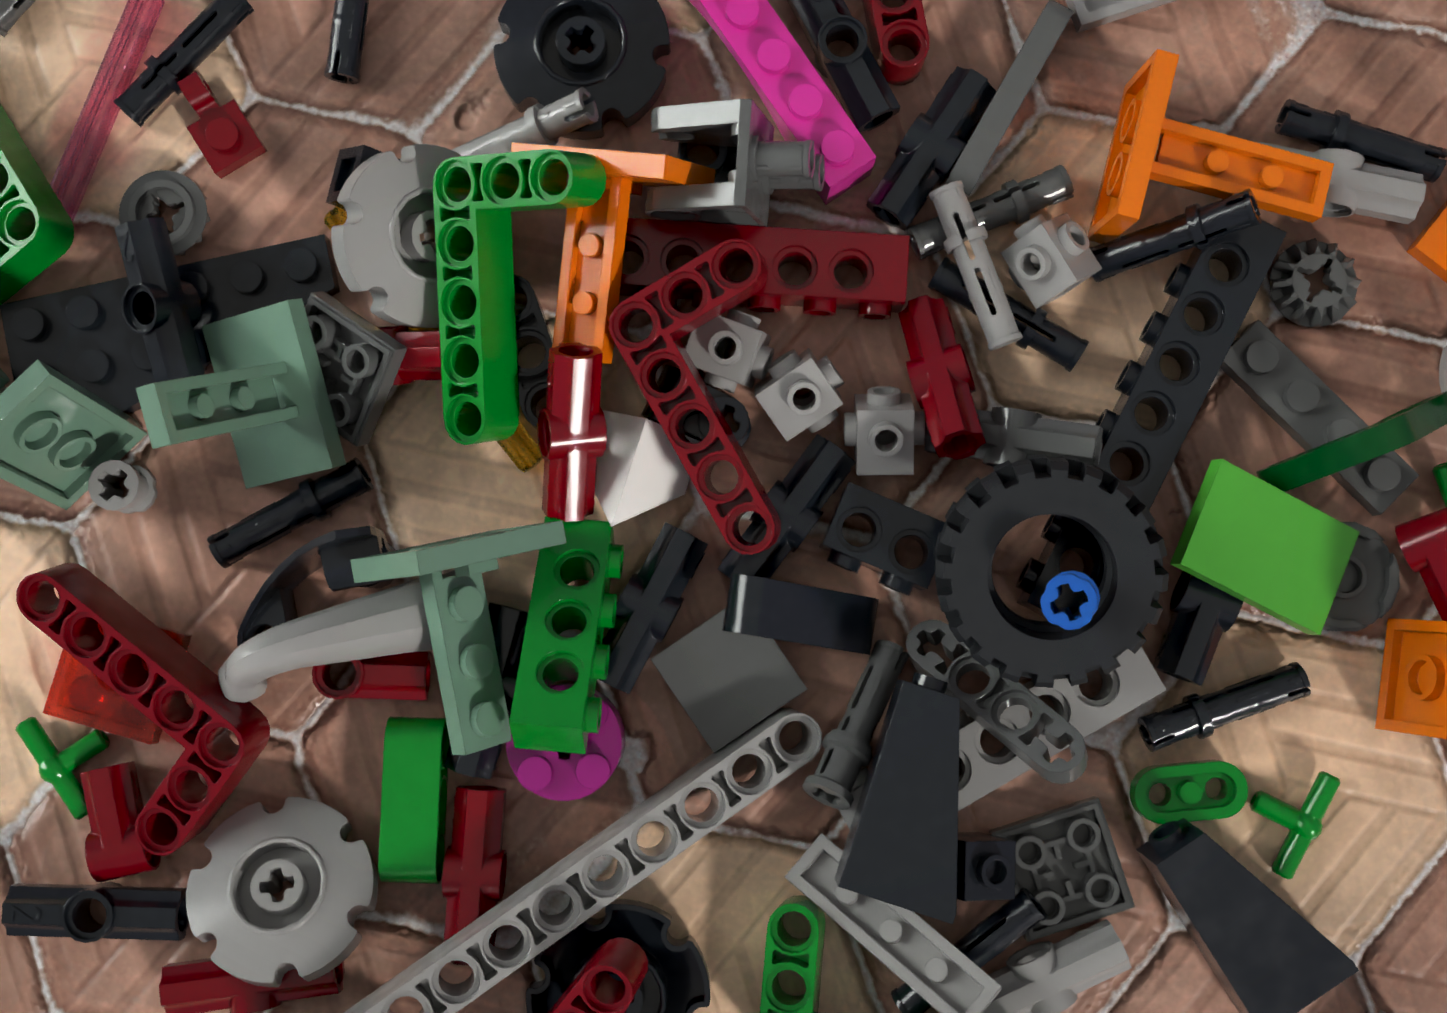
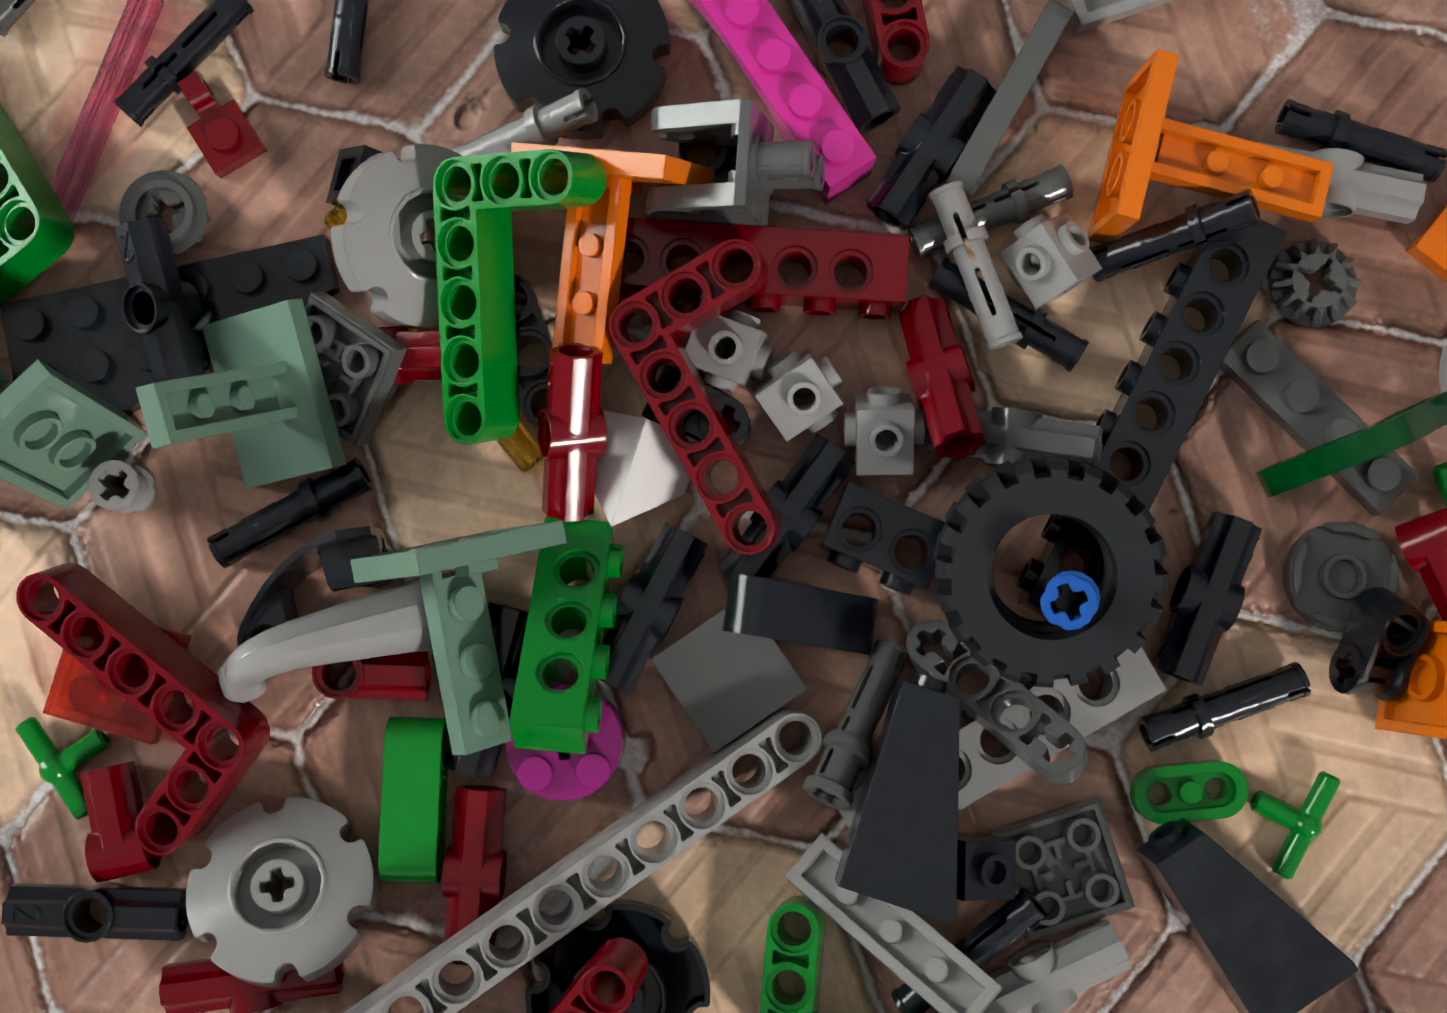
bright green tile [1170,459,1360,635] -> none
none -> black piece [1329,587,1430,702]

